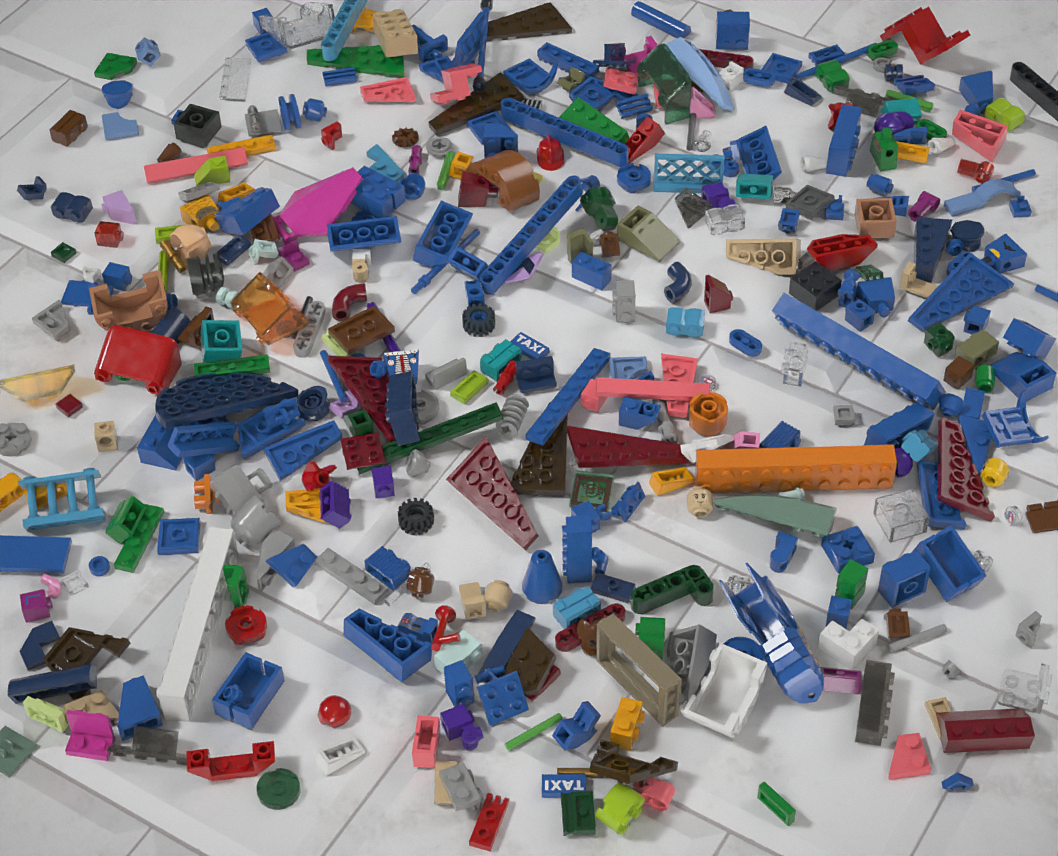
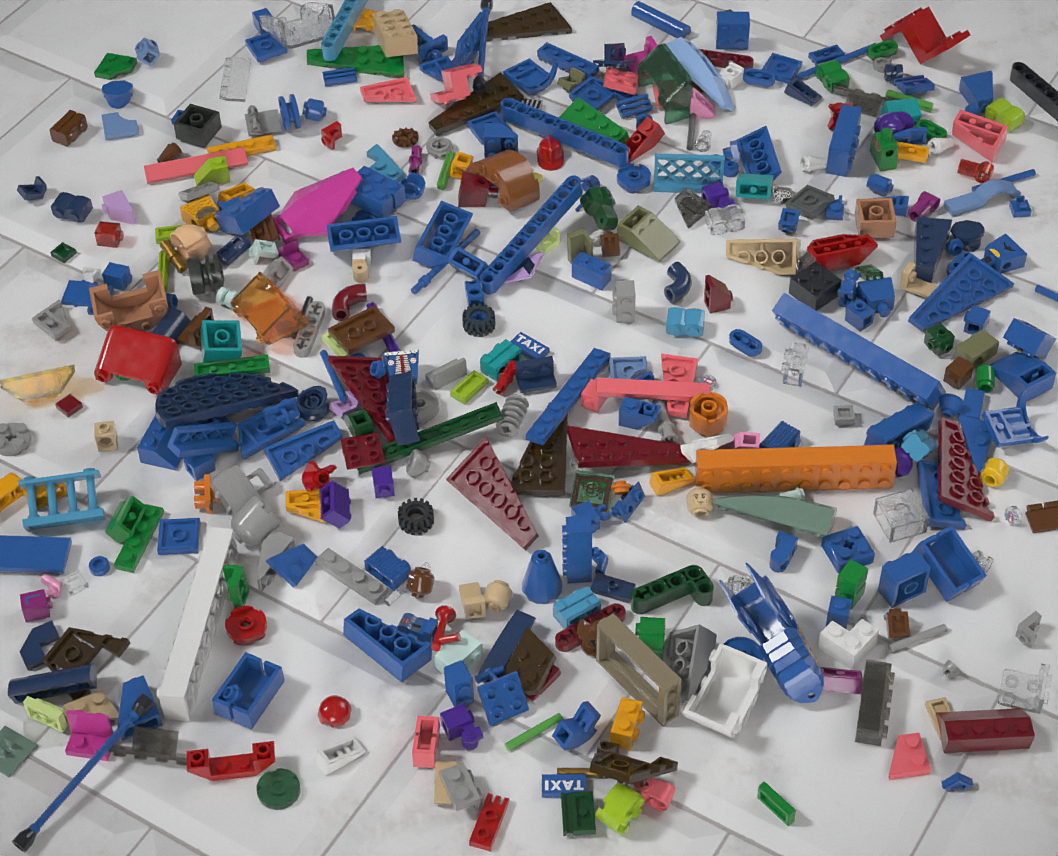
none -> blue hose [12,694,155,853]
none -> orange plate [611,480,631,495]

